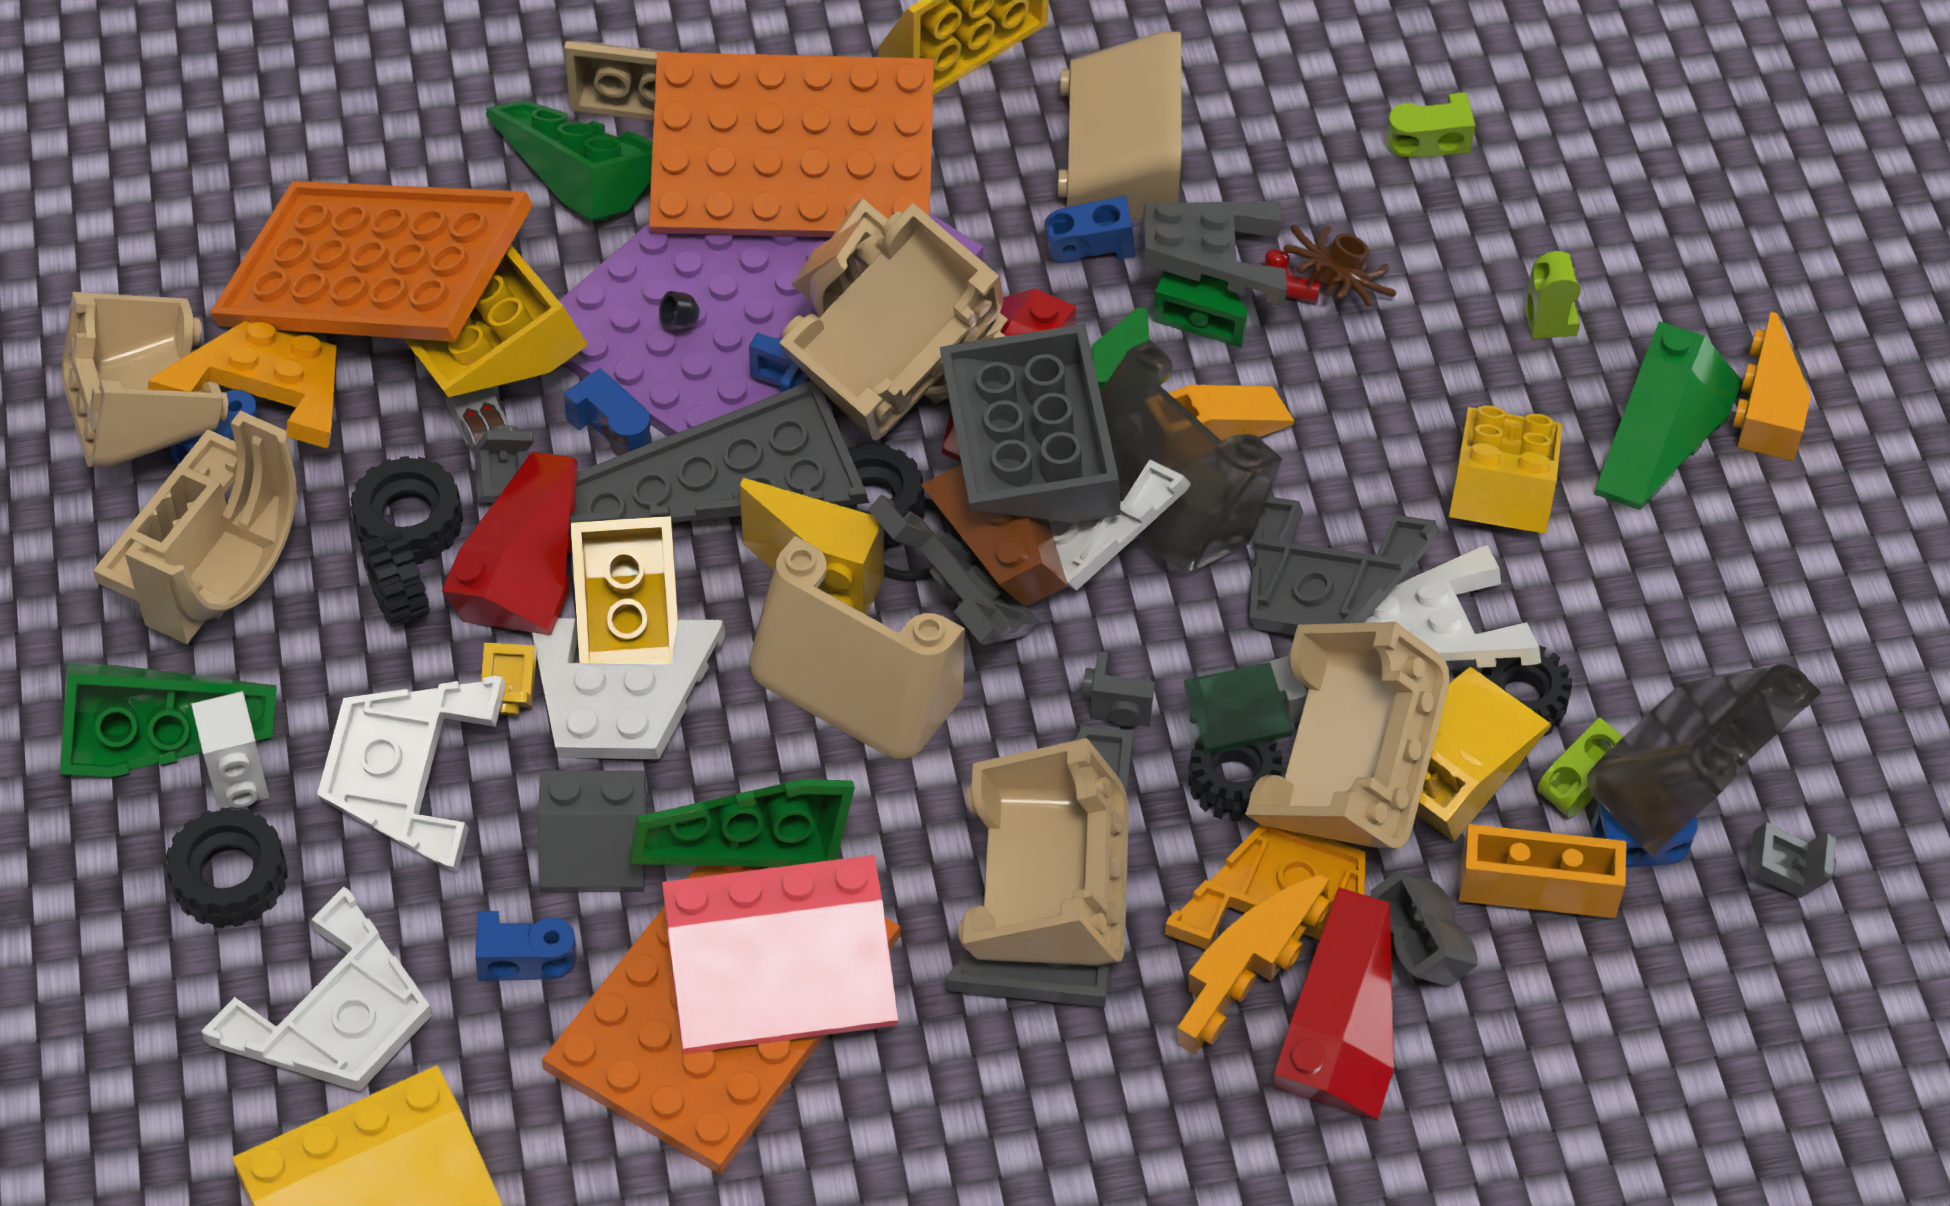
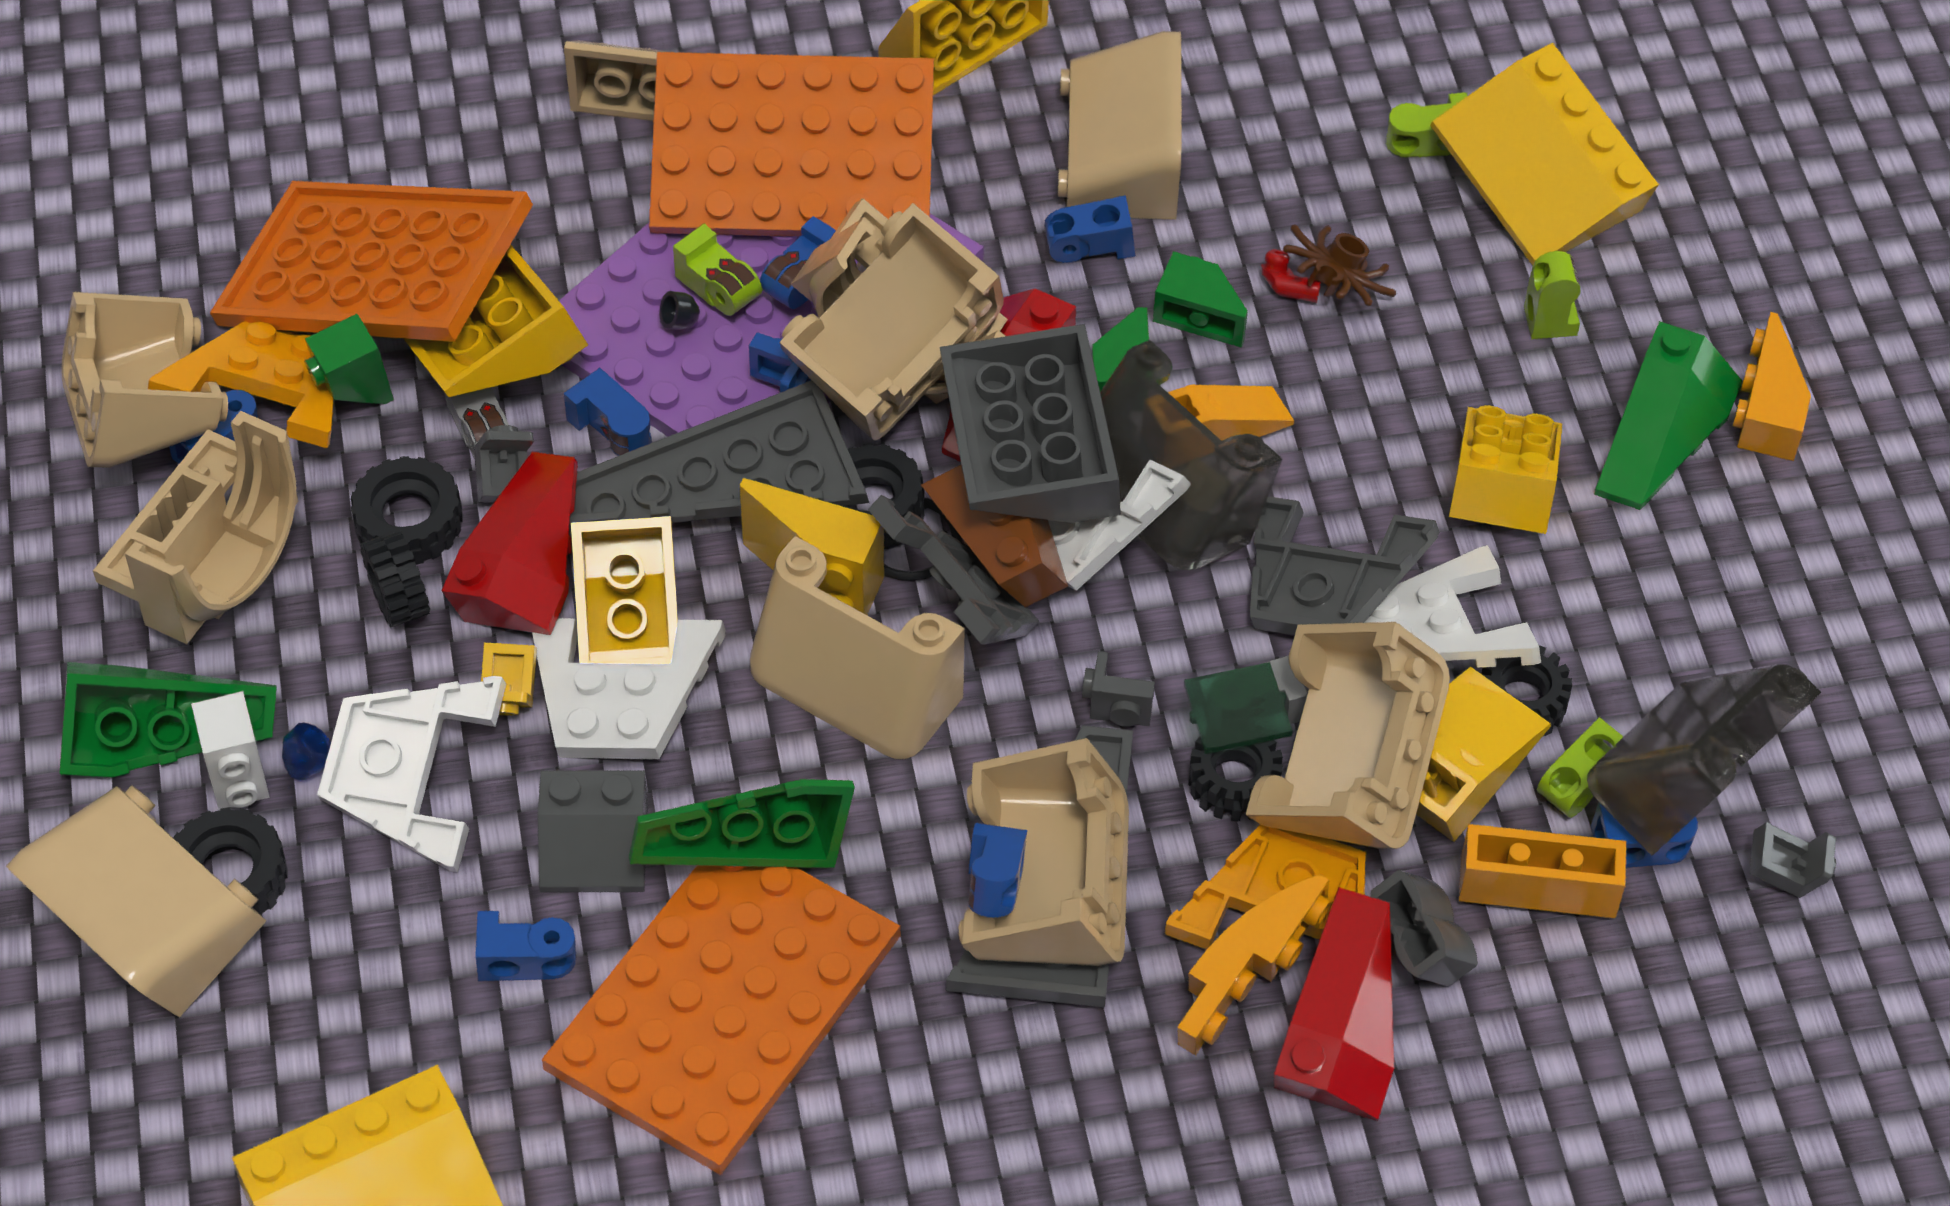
white wing [201,887,432,1092] -> none
green wedge [486,100,653,221] -> none
slope [662,855,898,1054] -> none
dark grey wing [1142,201,1287,306] -> none
none -> tan windscreen [6,785,267,1018]
none -> clear blue tile [282,722,331,781]
none -> green slope [304,314,394,404]
none -> lime leg [673,224,762,316]
none -> blue leg [760,216,836,309]
none -> blue leg [968,823,1027,918]
none -> yellow slope [1430,43,1659,266]

